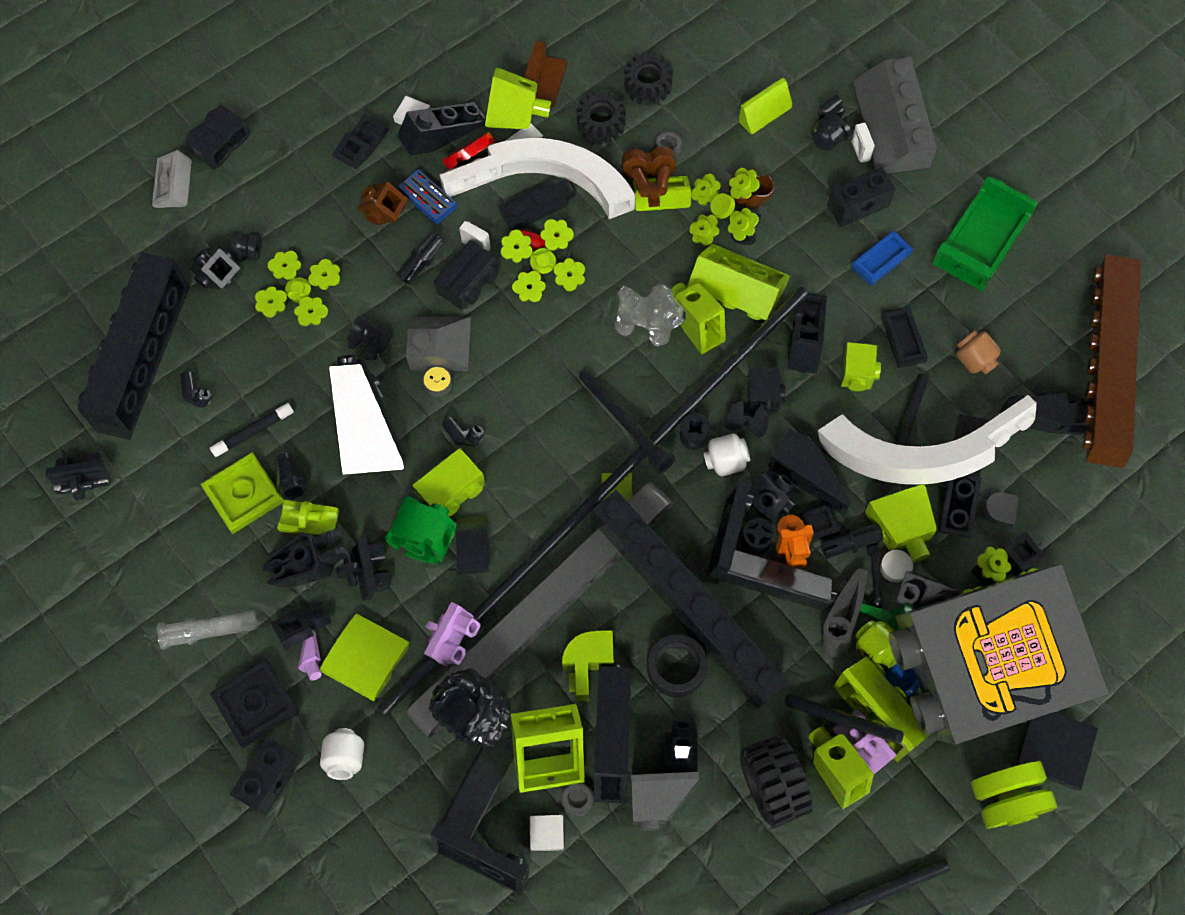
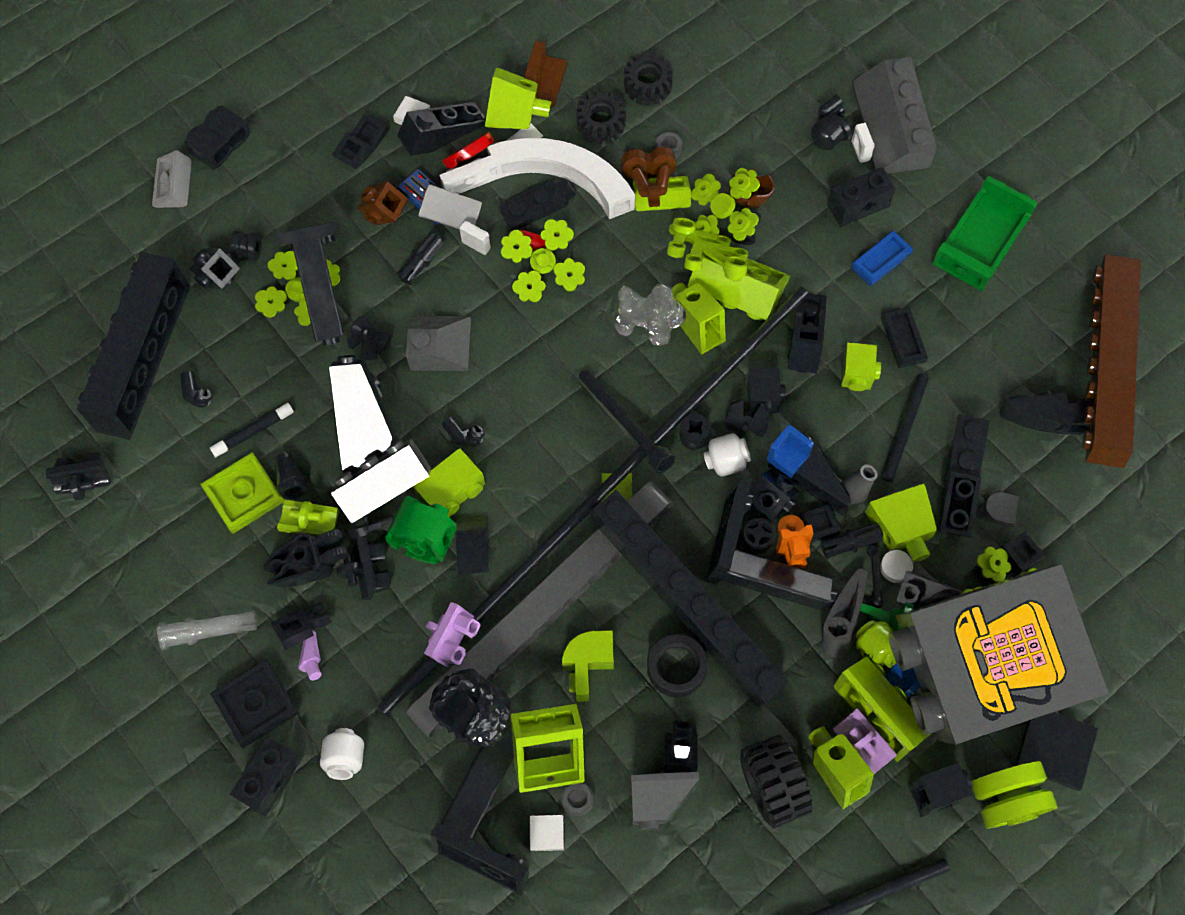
lime slope [320,613,410,701] -> none
light yellow tile [422,366,453,397] -> none
black brick [434,240,499,310] -> none
black slope [594,665,631,803] -> none
lime slope [739,78,792,134] -> none
black bar [785,694,904,744] -> none
white arch [818,395,1037,485] -> none
medium nougat head [956,330,1001,374] -> none
none -> black piece [274,222,344,346]
none -> brick [331,438,431,524]
none -> black piece [348,514,394,539]
none -> light grey slope [418,185,482,230]
none -> lime plant [667,218,749,281]
none -> blue panel [767,425,814,478]
none -> dark grey cone [841,465,878,504]
none -> black brick [908,763,973,818]

